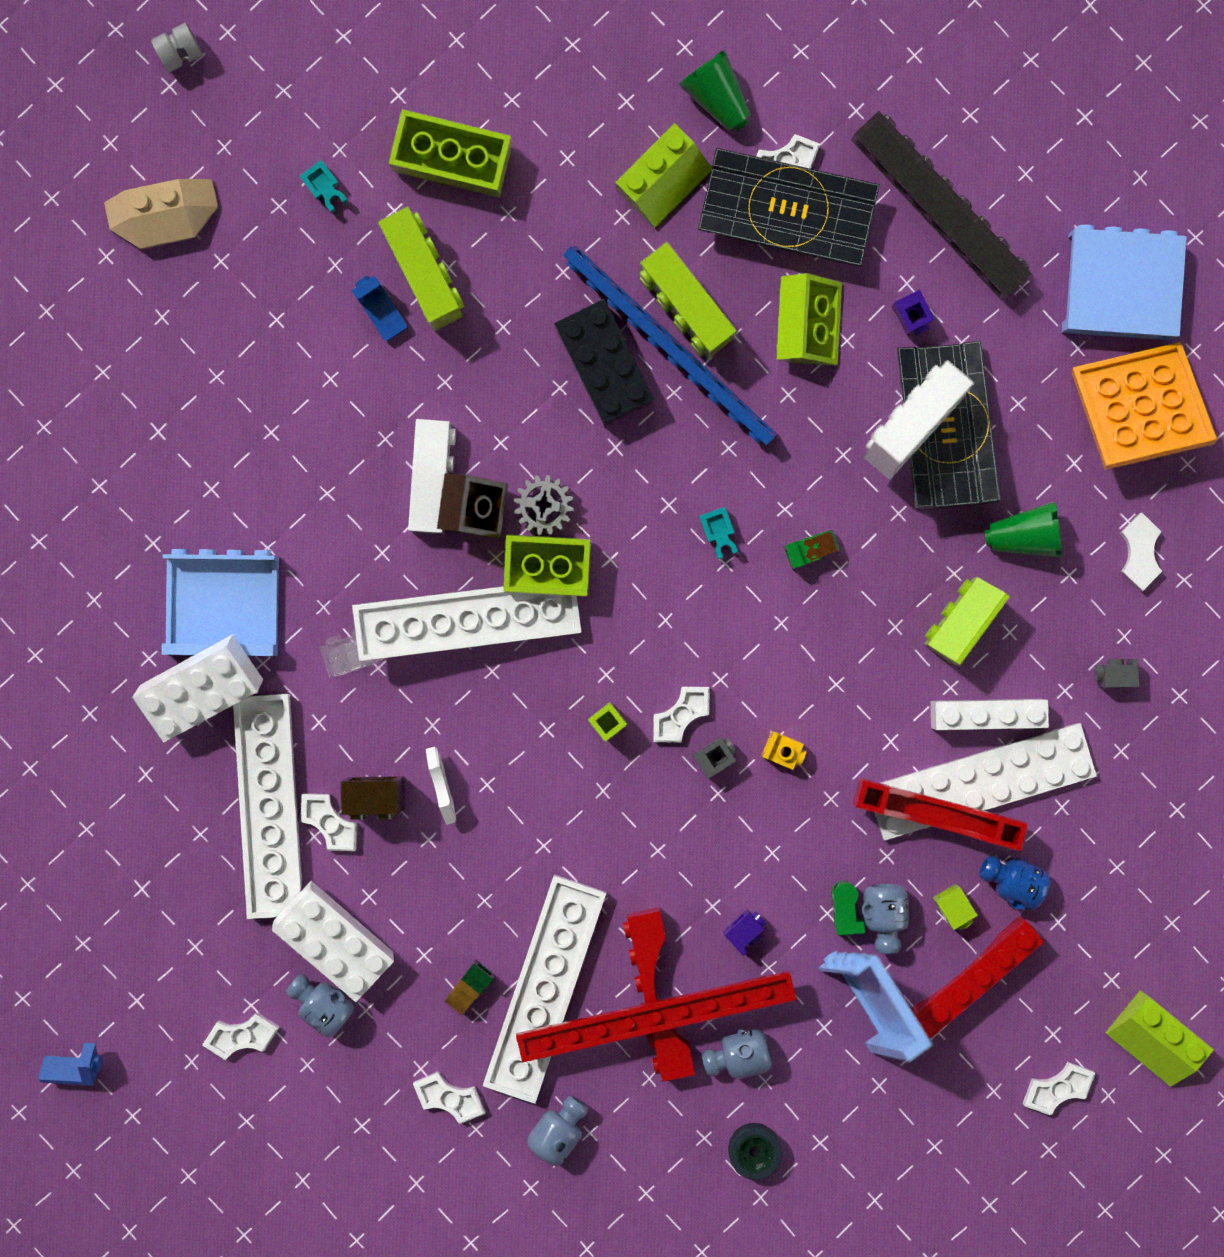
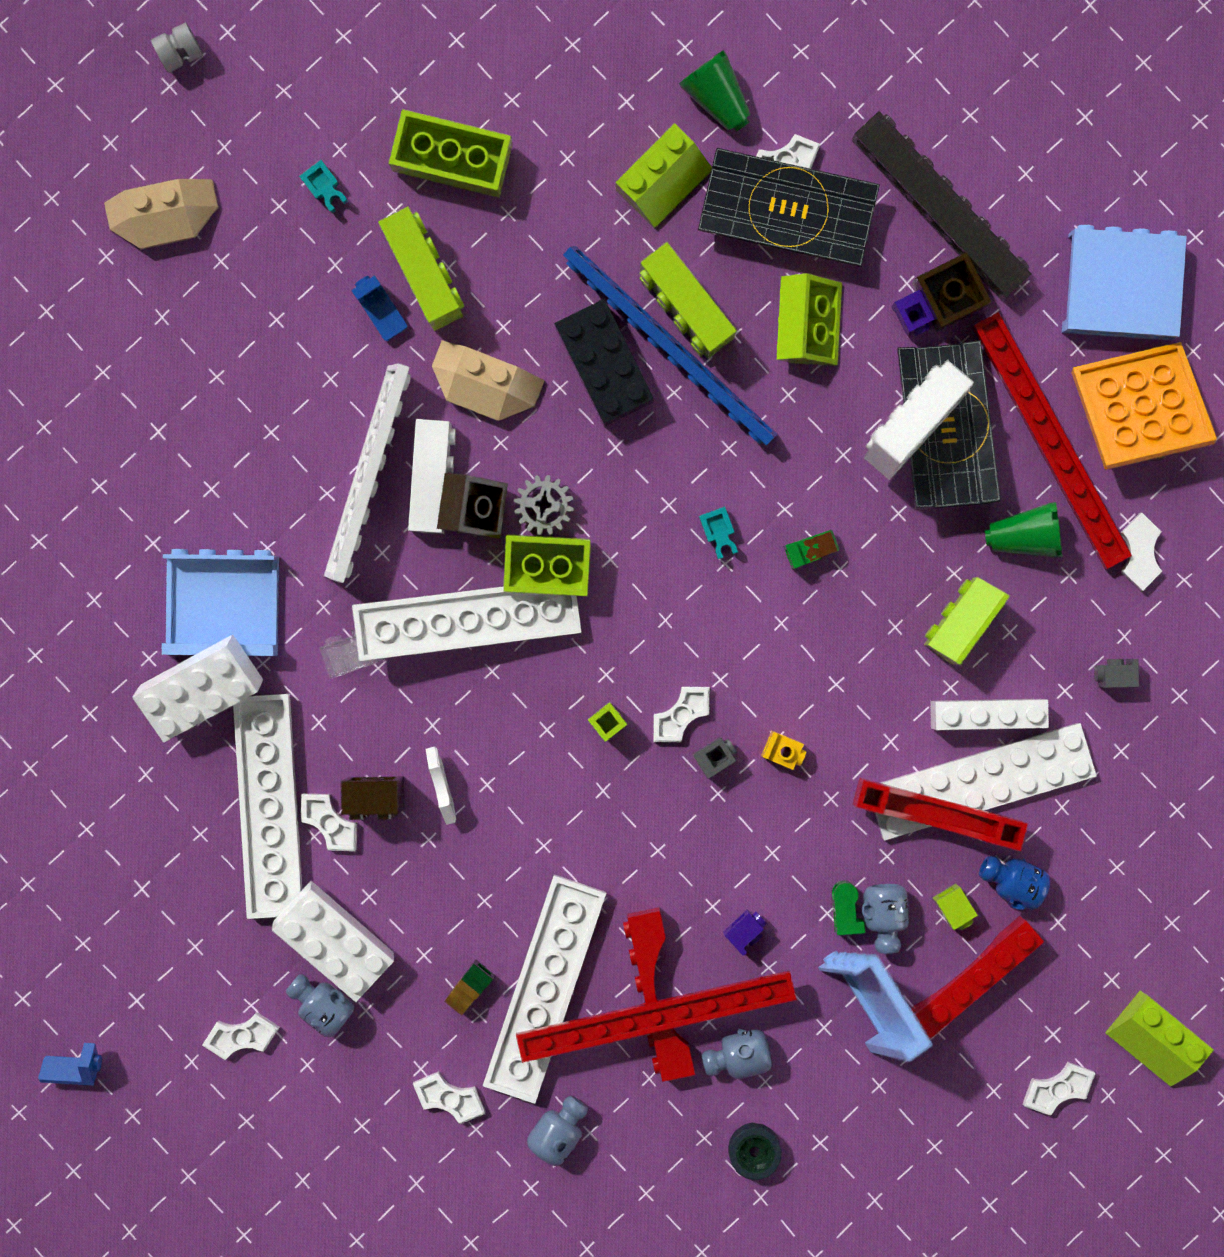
none -> white plate [324,364,411,583]
none -> tan wedge [432,341,545,421]
none -> dark brown brick [912,252,992,332]
none -> red plate [972,312,1132,569]

